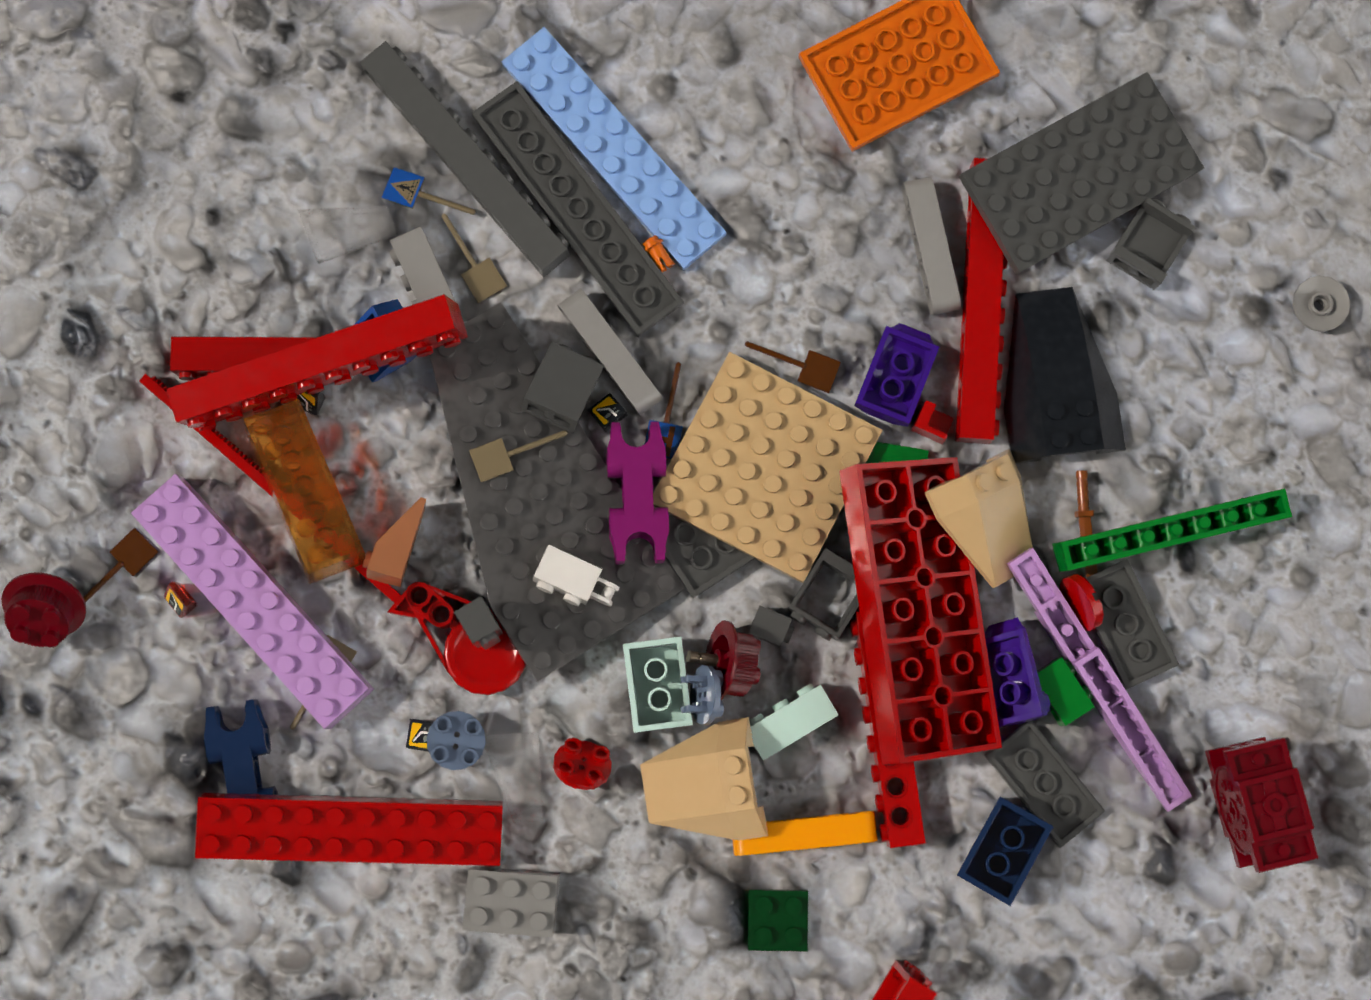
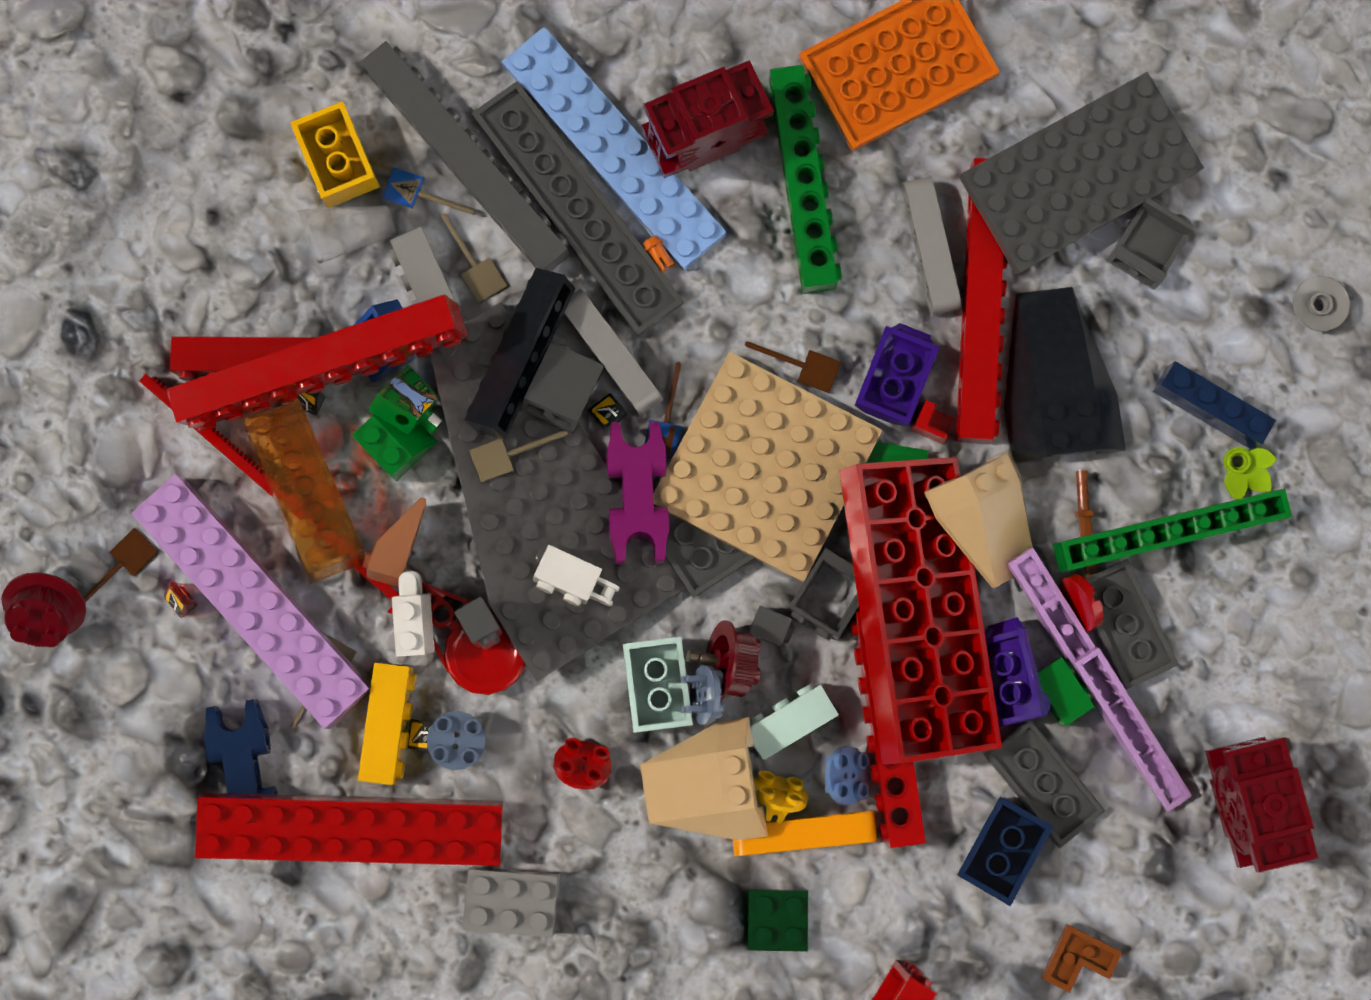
none -> yellow brick [290,101,380,209]
none -> green slope [352,415,438,481]
none -> yellow brick [358,663,417,785]
none -> green torso [368,365,443,434]
none -> white brick [392,571,435,657]
none -> black brick [464,268,576,440]
none -> dark red piece [641,60,774,179]
none -> yellow plate [753,770,809,824]
none -> green brick [769,65,842,294]
none -> medium blue plate [825,746,870,806]
none -> dark orange plate [1041,924,1122,993]
none -> dark blue brick [1152,361,1276,450]
none -> lime plate [1223,447,1277,500]

